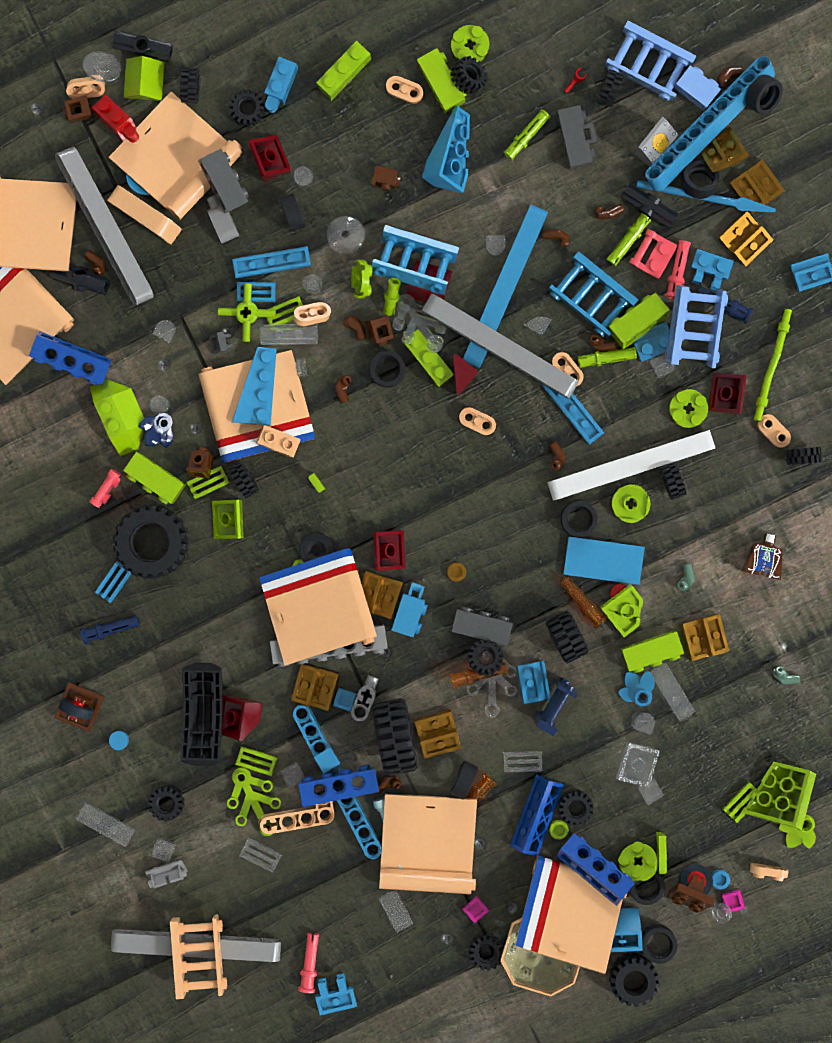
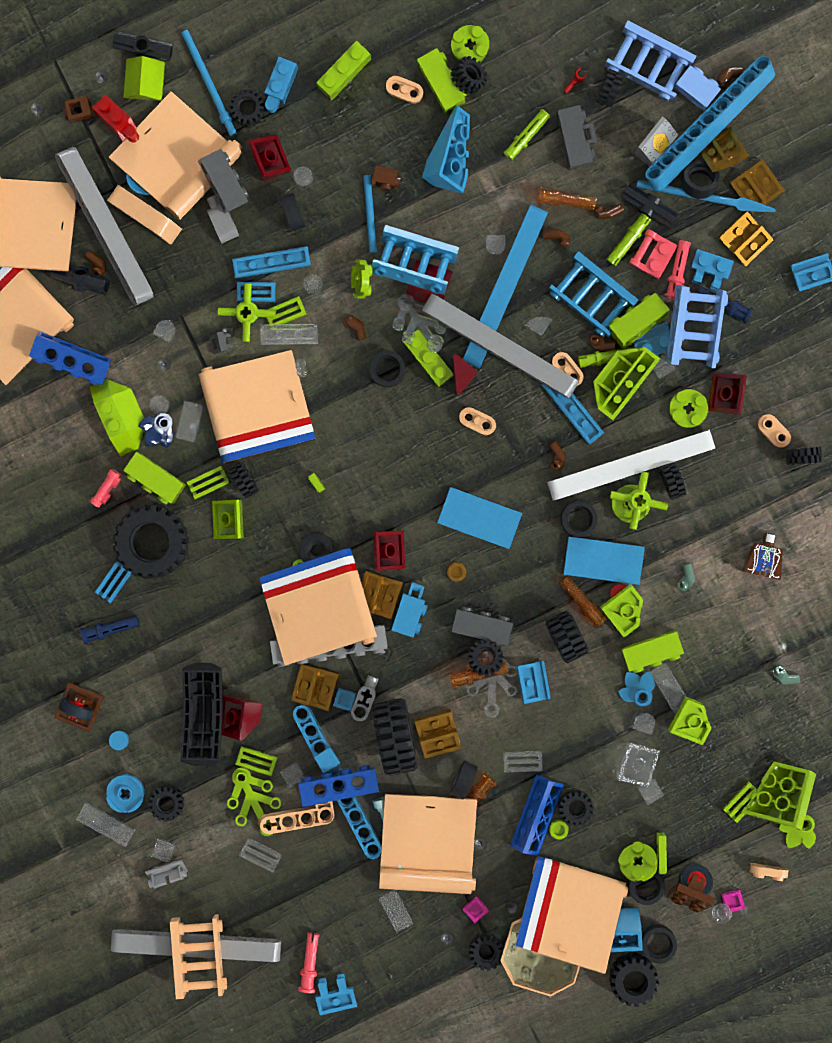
light nougat plate [66,76,105,99] -> none
clear dish [83,51,121,82] -> none
black tyre [180,67,200,104] -> none
reddish brown brick [186,447,214,478] -> none
dark azure wing [232,347,277,426] -> none
light nougat brick [256,425,301,458] -> none
light nougat plate [293,302,331,326] -> none
clear dish [327,216,365,255] -> none
reddish brown arm [335,375,352,404] -> none
reddish brown brick [365,316,394,346] -> none
reddish brown arm [377,775,402,794] -> none
lime pin [383,277,401,316] -> none
dark blue fence [532,677,577,736] -> none
blue brick [557,833,635,906] -> none
pearl gold slope [680,614,729,661] -> none
dark azure tile [711,869,730,890] -> none
black tyre [746,75,783,115] -> none
lime bar [753,309,792,422] -> none
none -> dark azure plate [106,774,146,813]
none -> clear tile [176,401,204,443]
none -> dark azure bar [181,30,237,137]
none -> dark azure bar [363,175,377,253]
none -> dark azure tile [437,487,522,549]
none -> clear orange pin [537,187,597,210]
none -> lime wedge [593,347,660,420]
none -> lime bar [610,471,668,530]
none -> lime plate [668,696,711,745]

